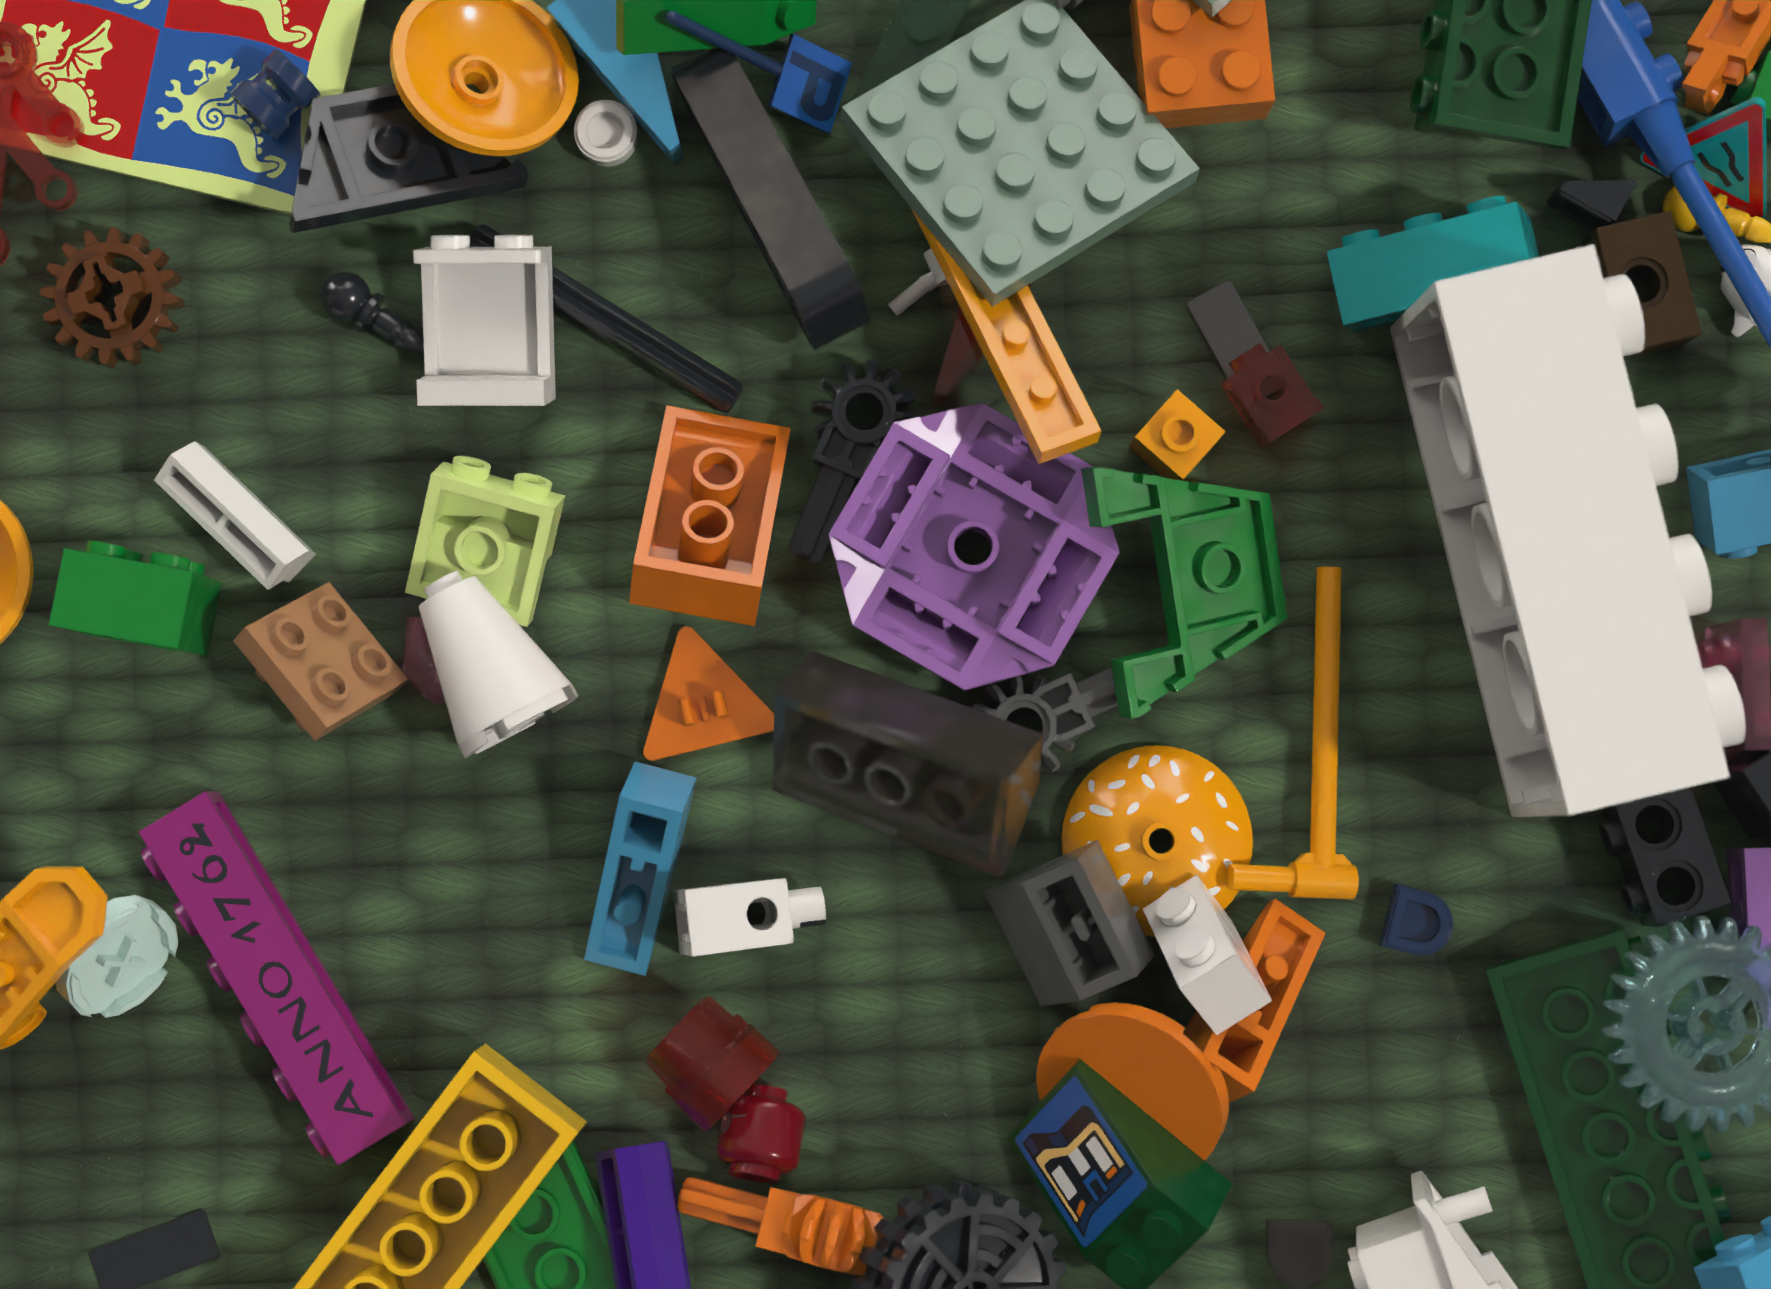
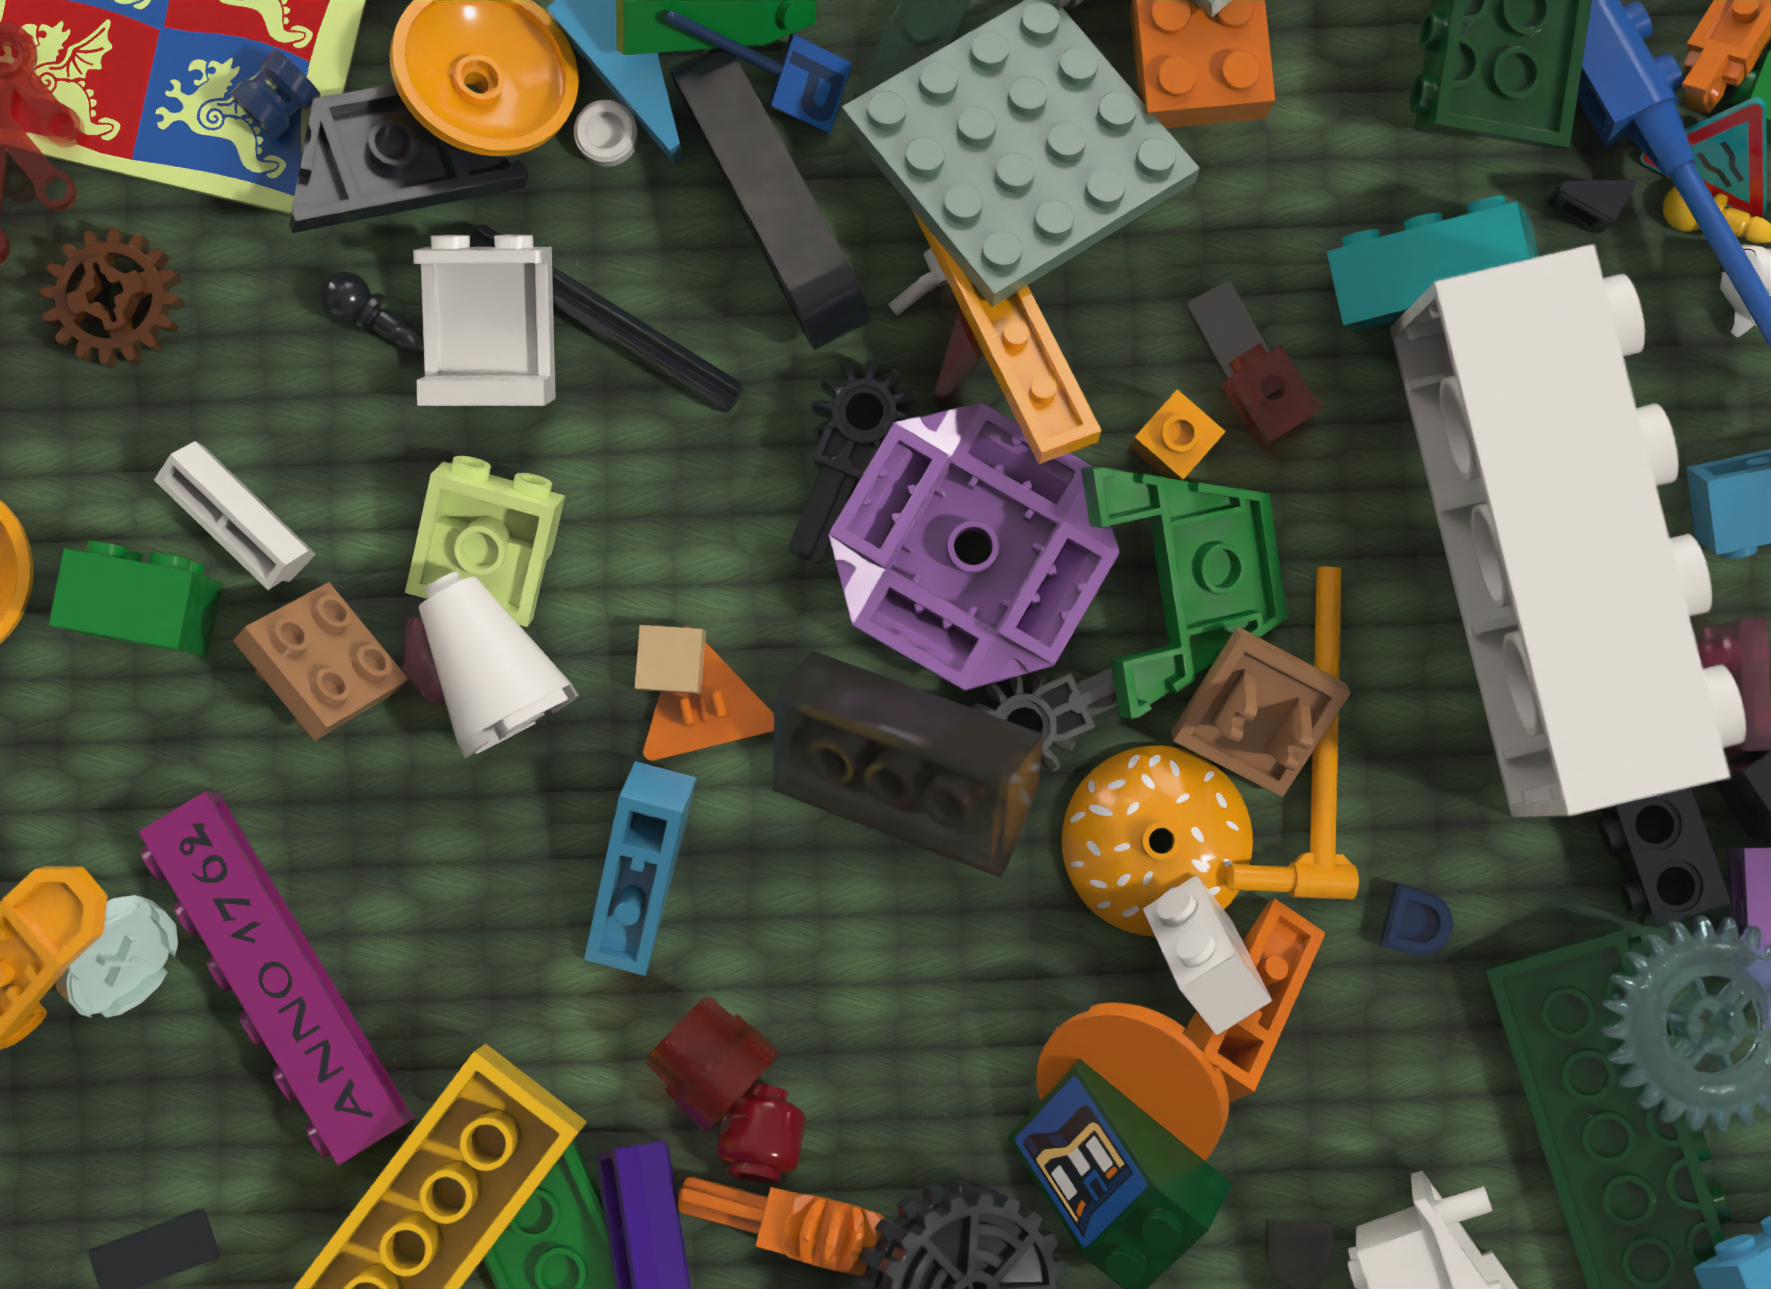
orange slope [629,405,791,626] -> none
white torso [673,878,826,956] -> none
dark grey slope [984,840,1155,1006] -> none
dark brown brick [1582,210,1702,359] -> none
none -> tan tile [635,625,706,694]
none -> medium nougat plate [1171,626,1351,797]

